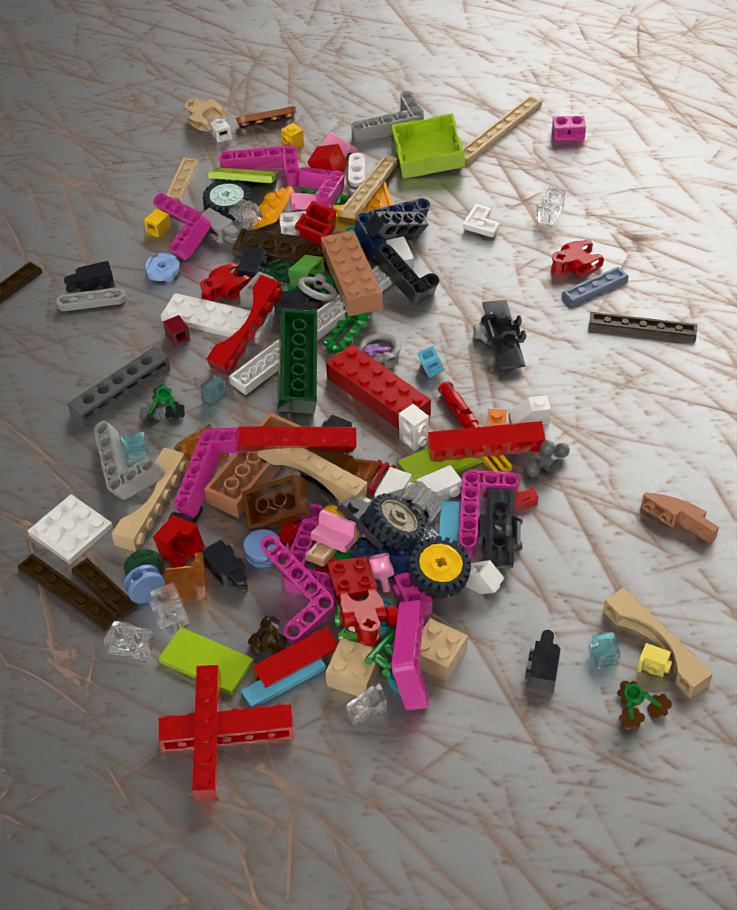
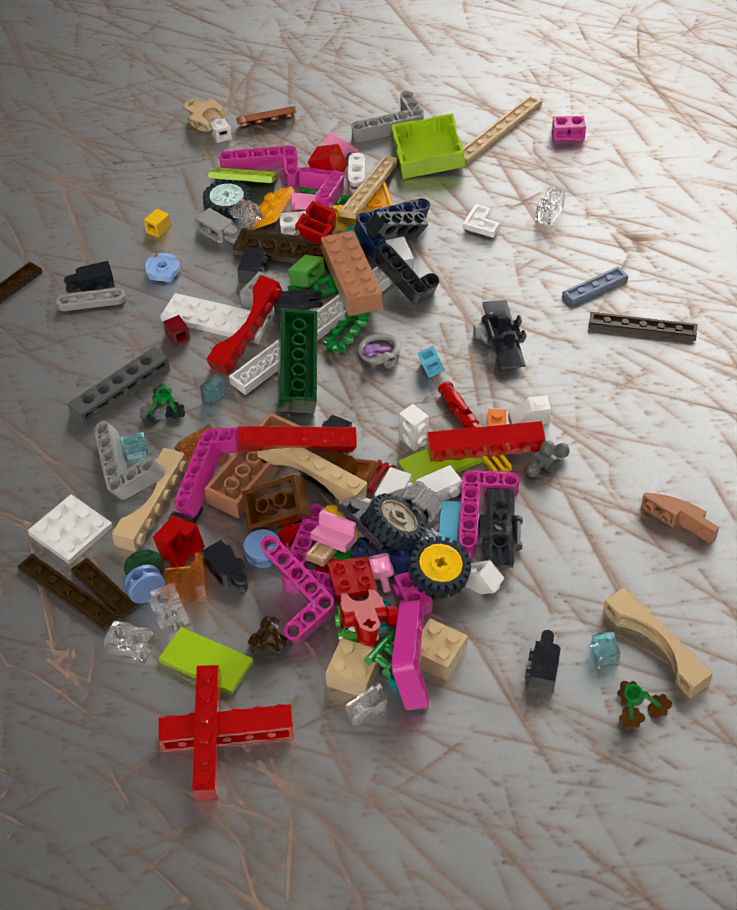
dark pink beam [153,193,211,261] -> none
tan tile [166,157,199,202] -> none
red piece [200,263,252,302] -> none
medium azure tile [241,659,326,708] -> none
red panel [253,627,338,688] -> none
clear green tile [265,259,295,286] -> none
yellow brick [281,123,304,149] -> none
light grey piece [298,274,338,301] -> none
red brick [326,344,431,430] -> none
red piece [499,486,539,513] -> none
red piece [550,240,604,276] -> none
light yellow brick [637,643,672,677] -> none

